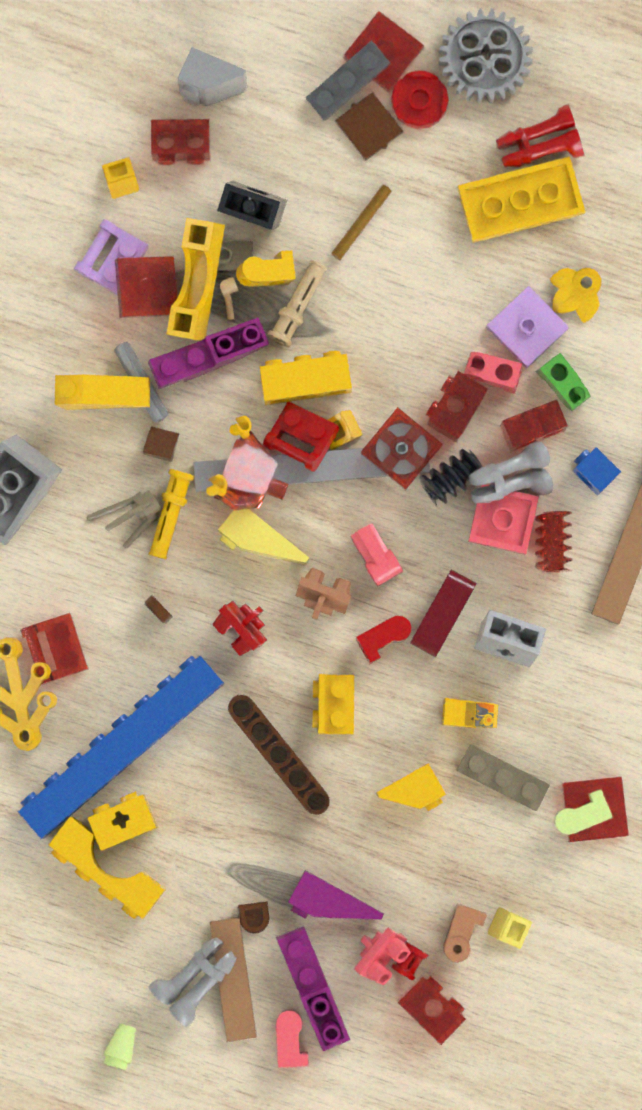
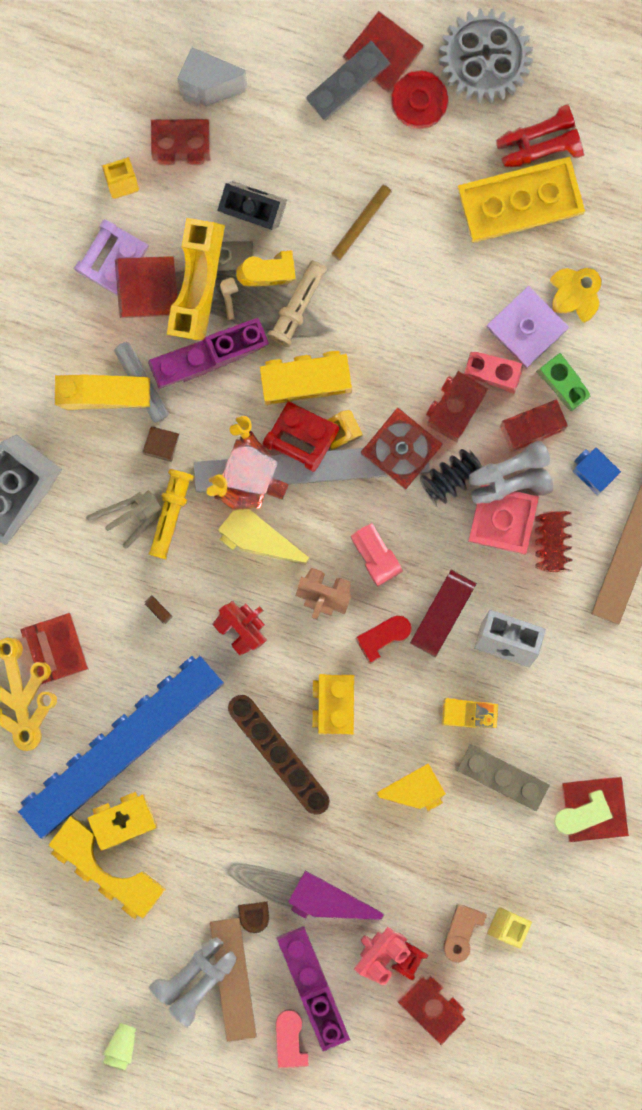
reddish brown piece [335,92,403,161] -> none

